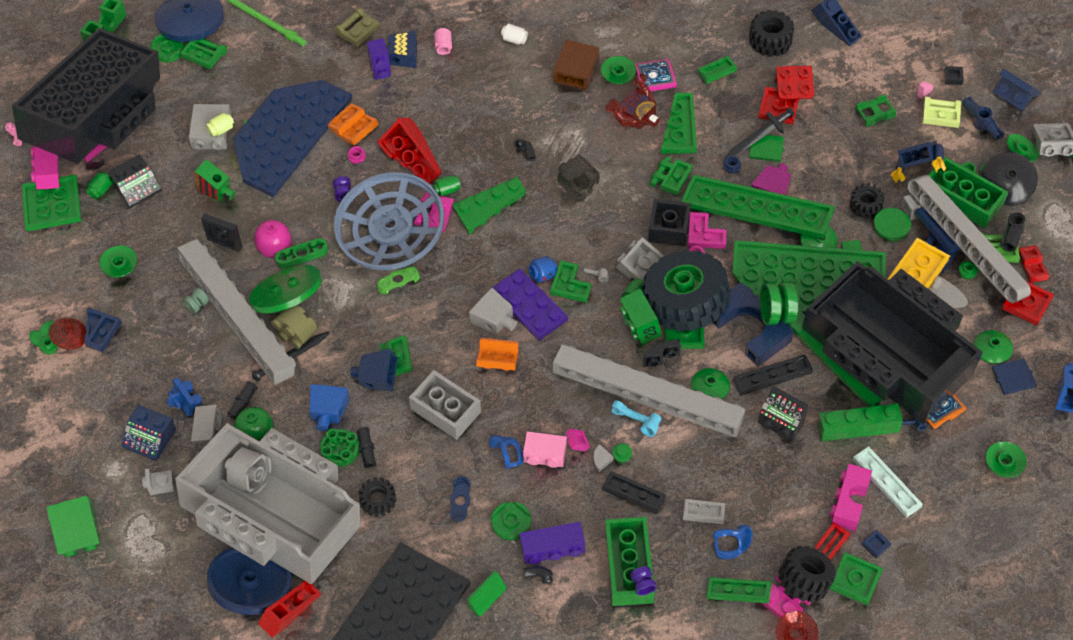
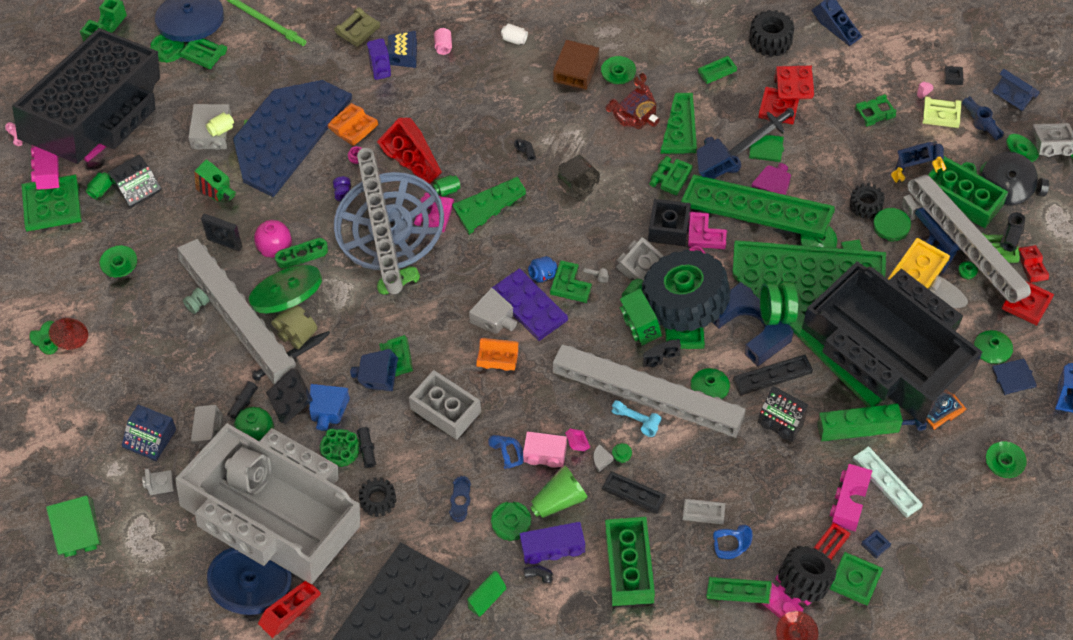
dark blue wing [84,307,122,353] -> none
blue hips [166,378,202,417] -> none
dark purple wheel [630,566,657,596] -> none
slope [635,59,677,93] -> none
none -> black plate [266,369,313,424]
none -> light grey beam [357,148,403,294]
none -> bright green cone [530,465,588,518]
none -> dark blue torso [697,137,737,179]
none -> black tile [1036,178,1049,197]

